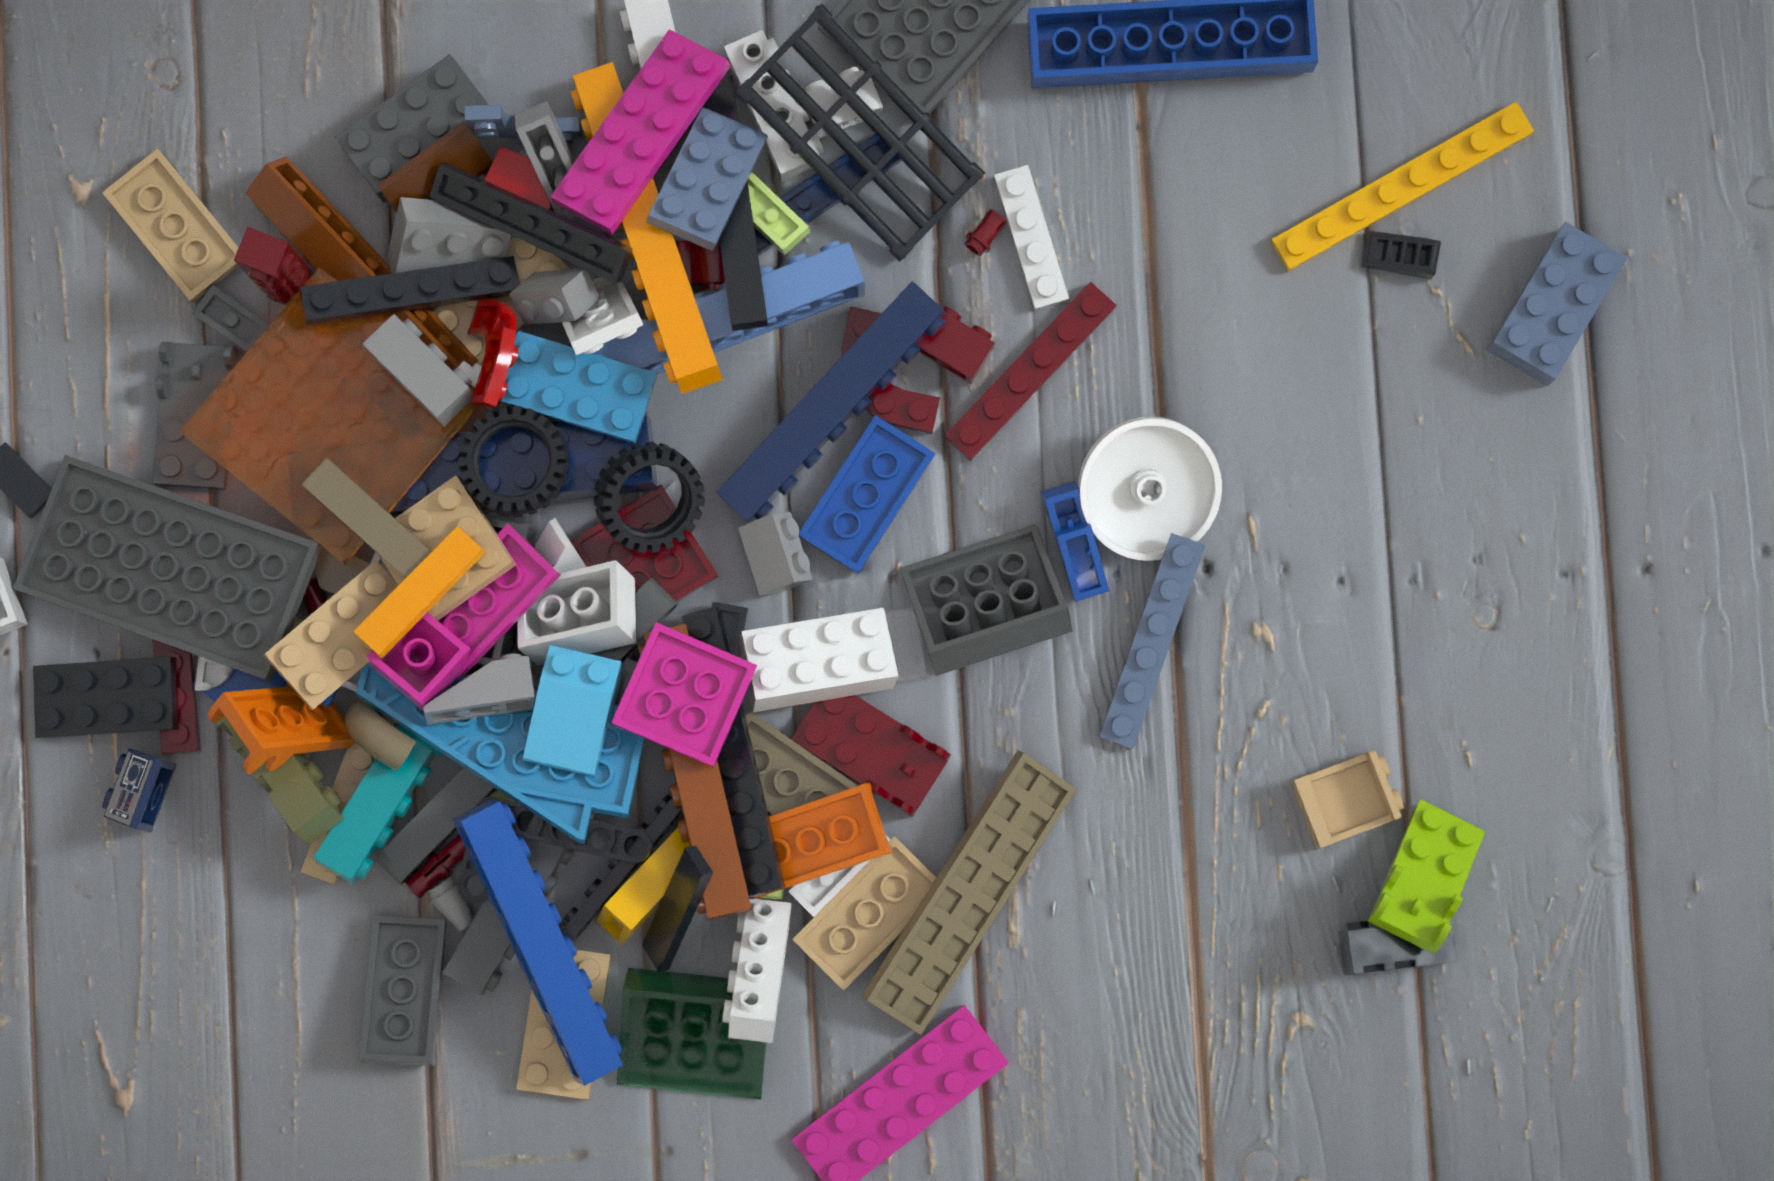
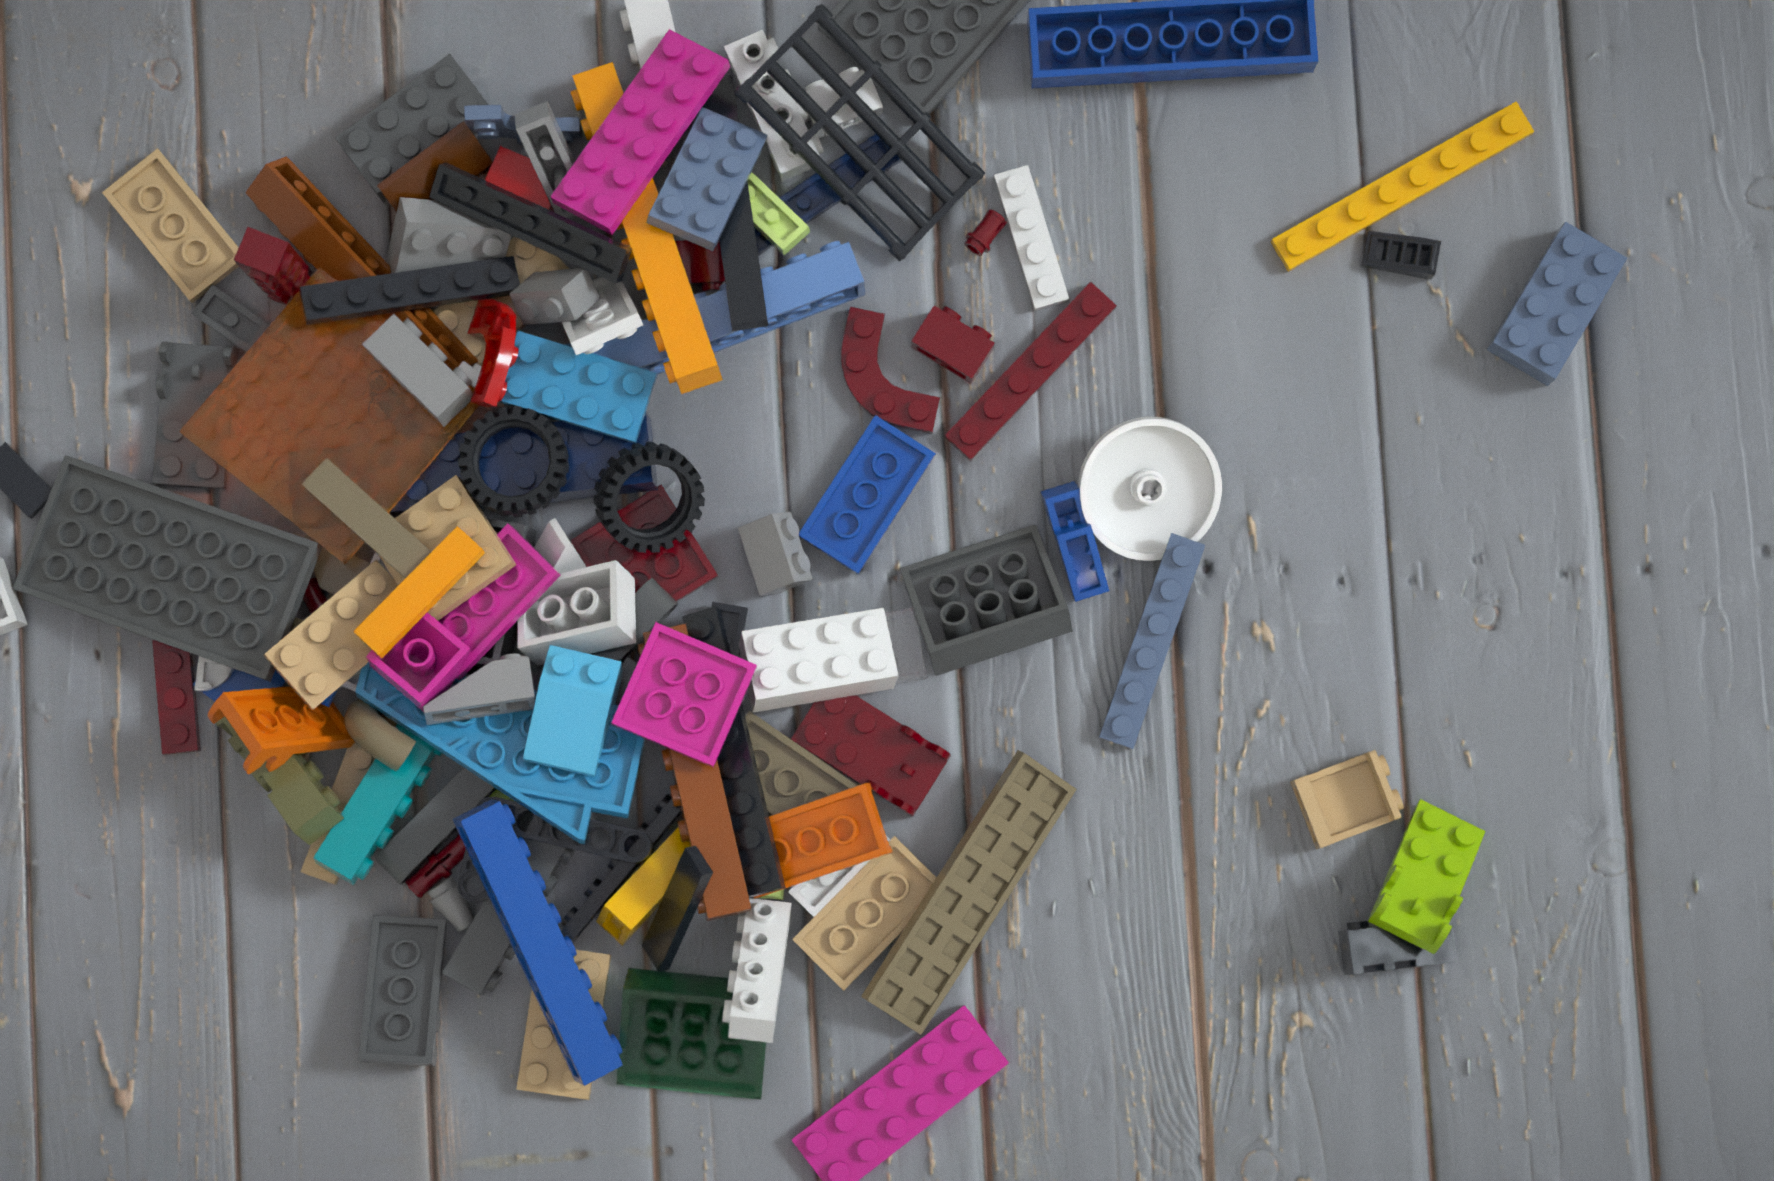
black plate [33,656,178,738] -> none
dark blue slope [102,748,177,832] -> none
dark blue brick [716,281,947,523] -> none

